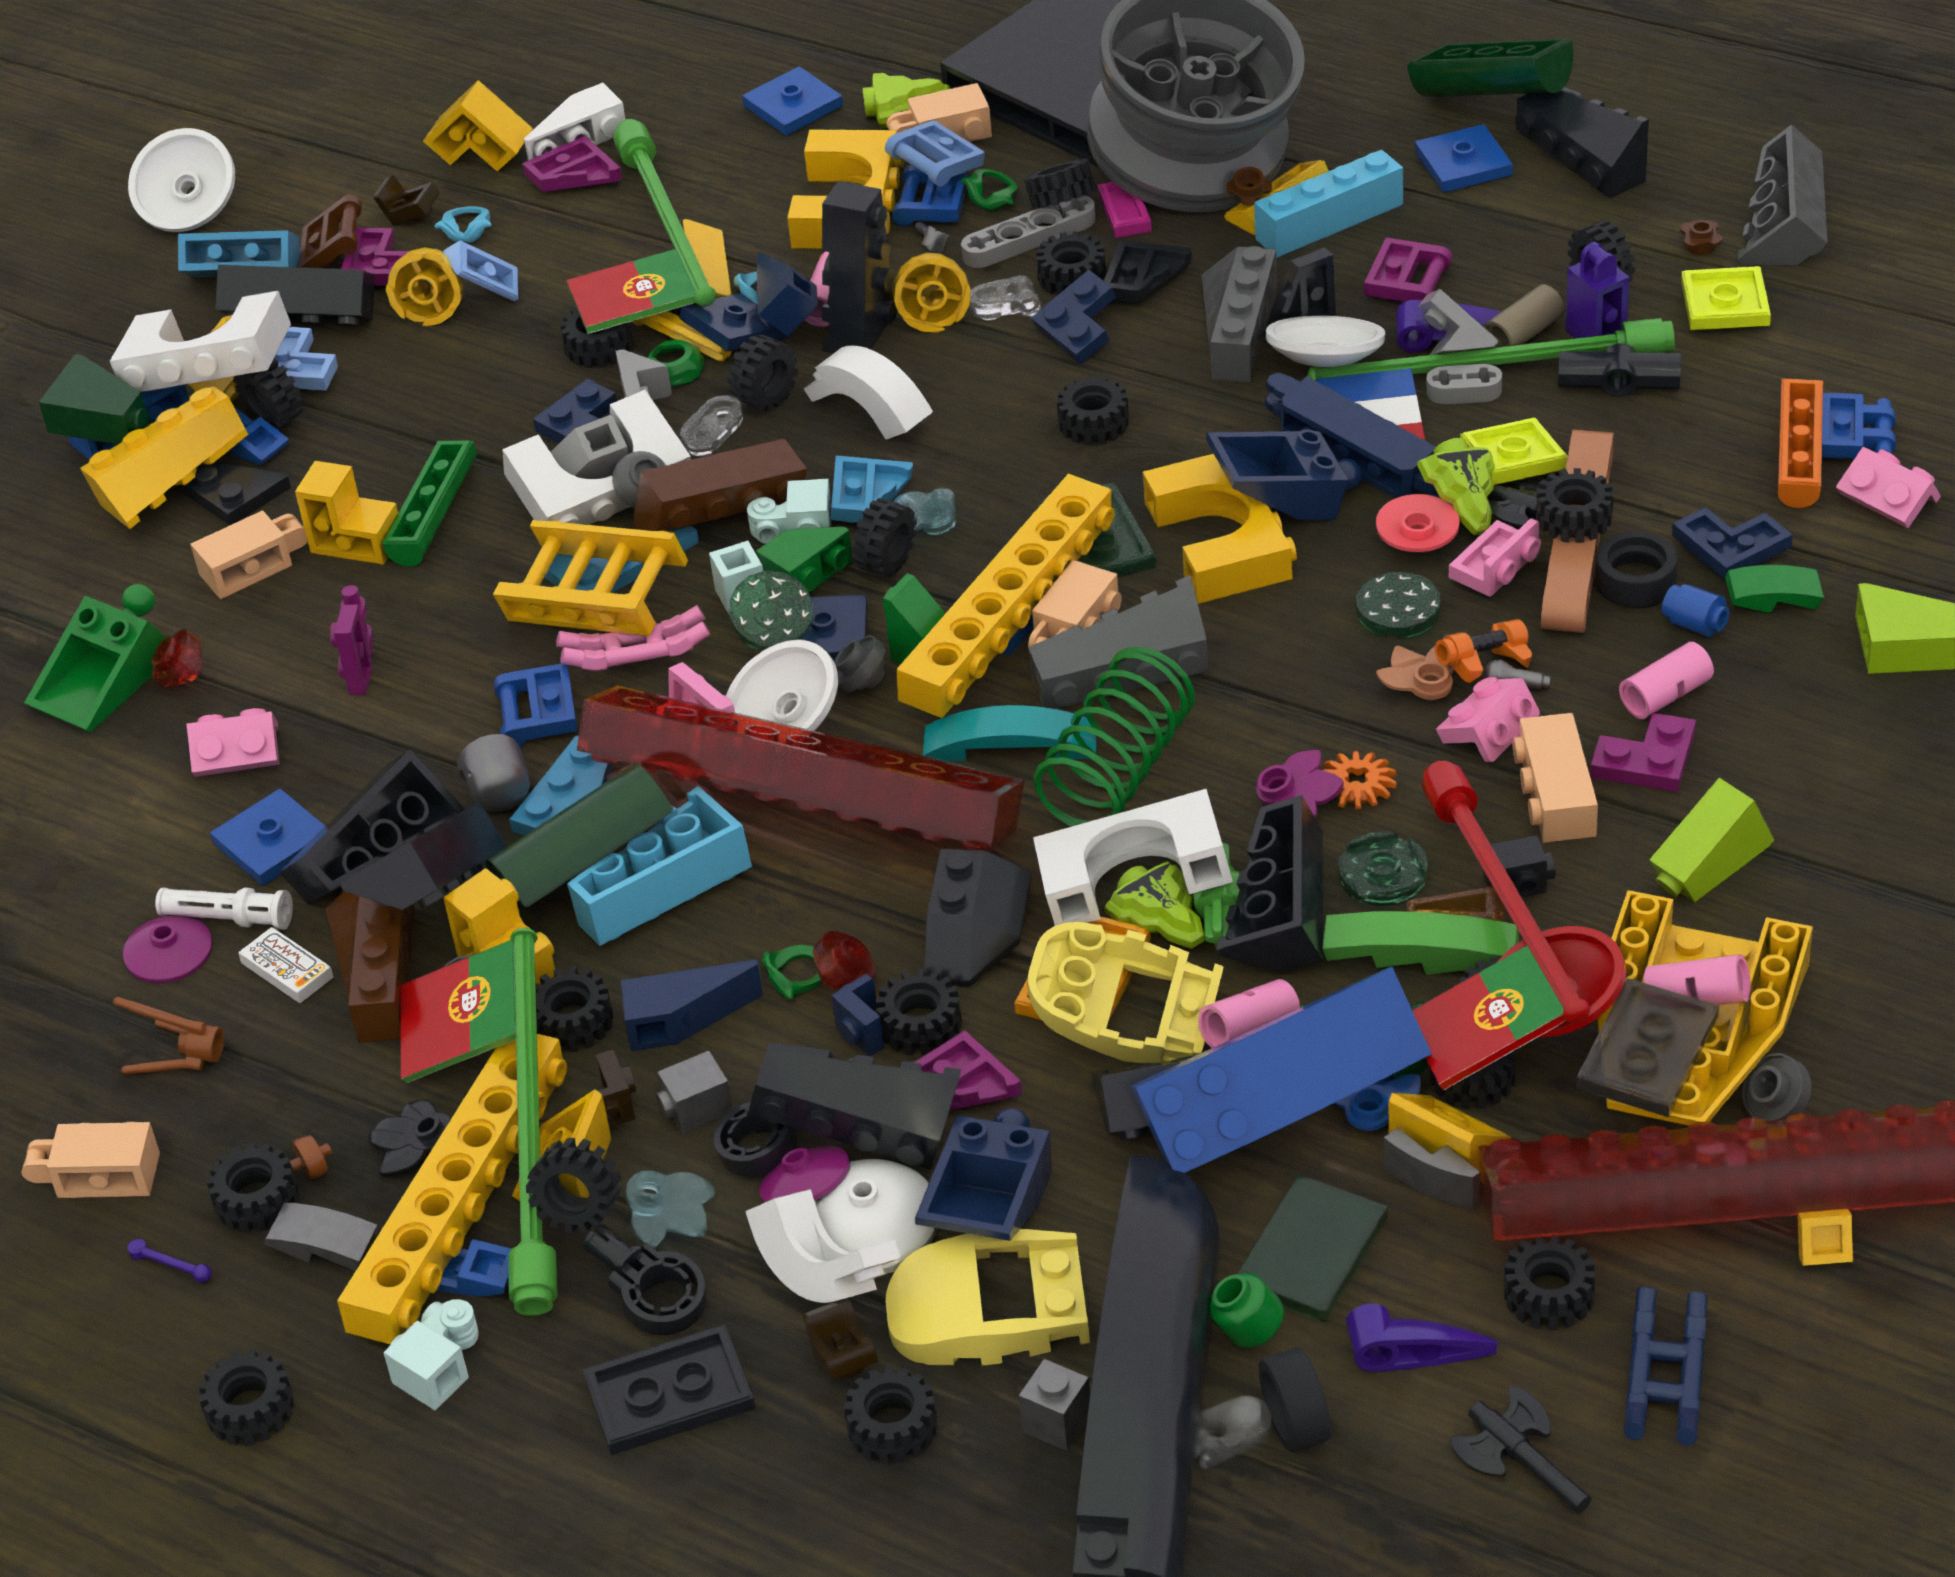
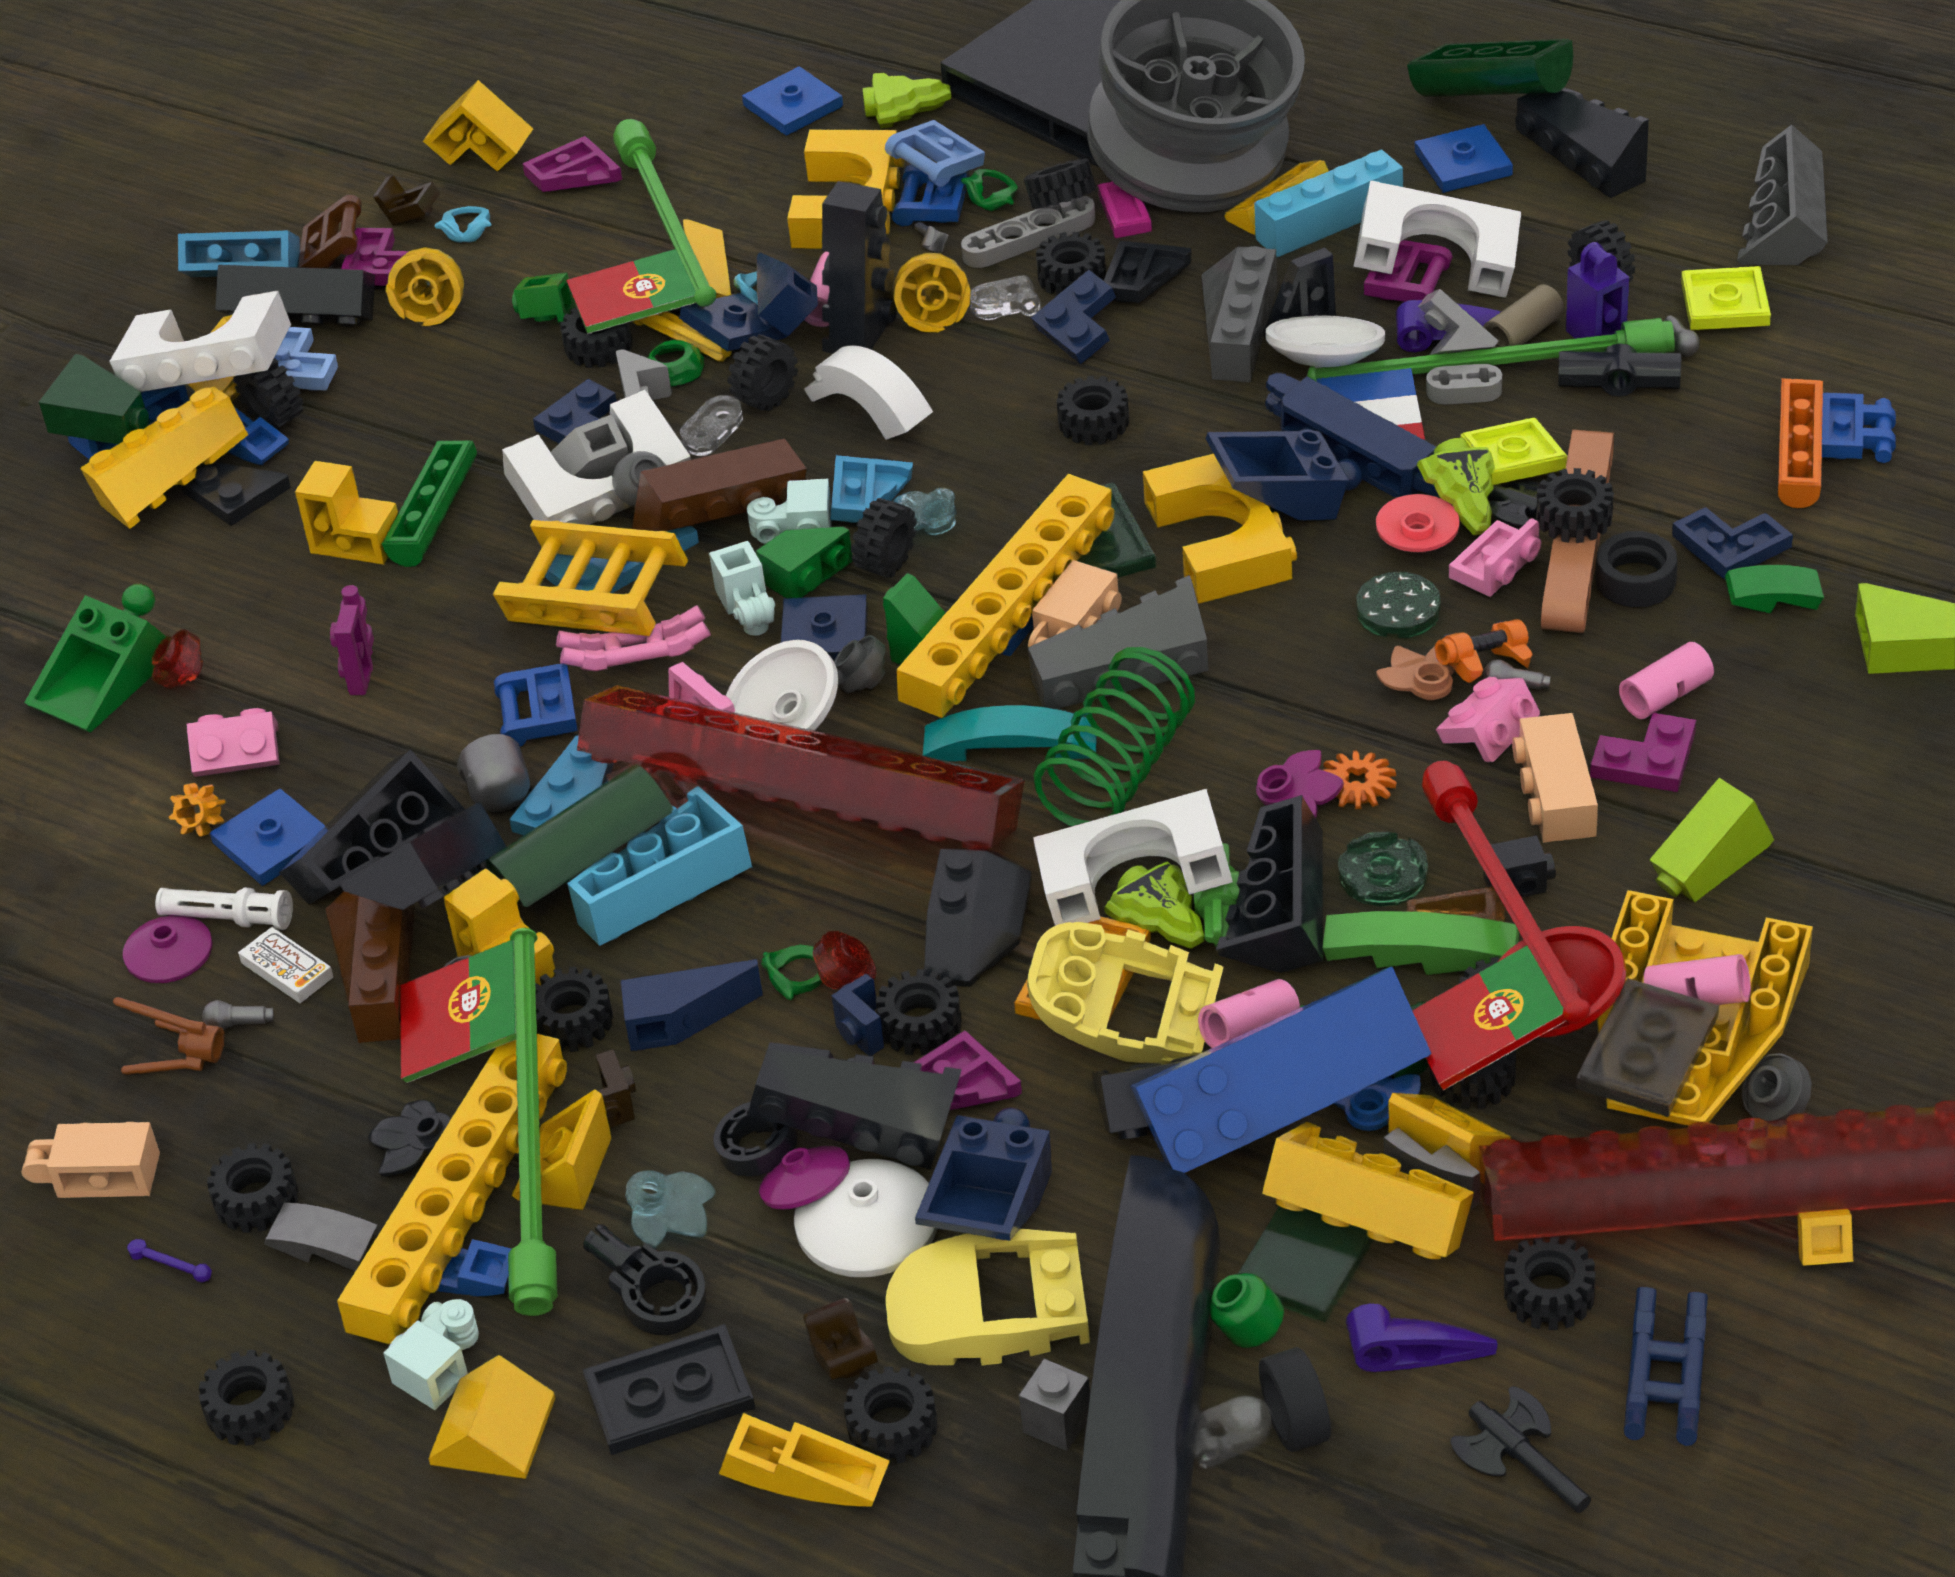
white dish [128,128,235,232] -> none
light nougat brick [191,510,307,599] -> none
dark orange piece [290,1135,332,1180] -> none
light blue slope [443,240,518,302] -> none
white slope [524,83,626,161] -> none
black tyre [526,1138,622,1234] -> none
flat silver brick [655,1051,733,1133] -> none
clear green tile [729,571,813,652] -> none
white arch [745,1189,901,1303] -> none
light nougat brick [886,83,992,142] -> none
reddish brown plate [1227,167,1272,206] -> none
blue brick [1662,584,1729,637] -> none
reddish brown plate [1680,220,1722,255] -> none
bright pink bracket [1835,447,1941,528] -> none
none -> light orange gear [169,783,226,837]
none -> flat silver piece [202,1000,274,1030]
none -> yellow slope [428,1355,555,1479]
none -> green brick [512,273,575,322]
none -> yellow slope [719,1413,889,1507]
none -> yellow wedge [1262,1122,1474,1259]
none -> white arch [1354,180,1521,298]
none -> flat silver piece [1664,315,1700,357]

